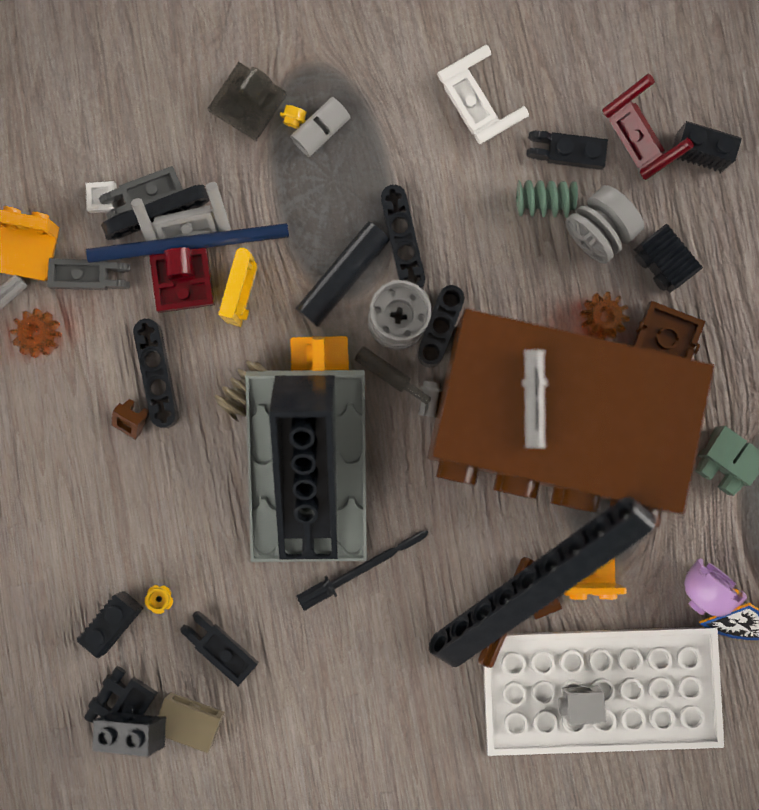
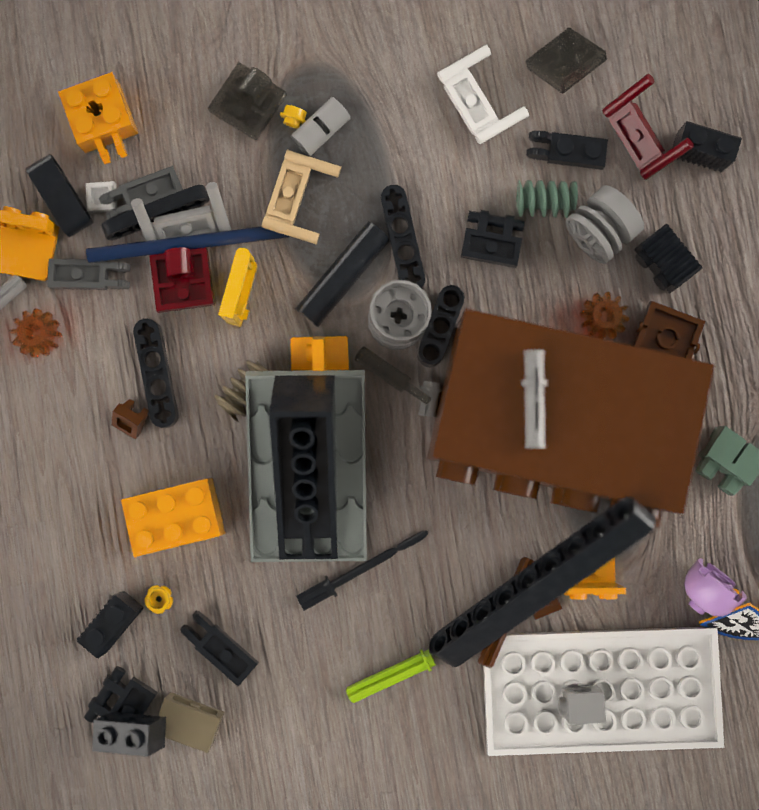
none -> black beam [26,154,94,238]
none -> light orange hinge [58,72,138,164]
none -> light orange brick [121,478,226,557]
none -> tan plate [262,150,341,245]
none -> lime axle [346,649,436,703]
none -> black plate [460,210,525,268]
none -> clear smoke plate [526,27,607,94]

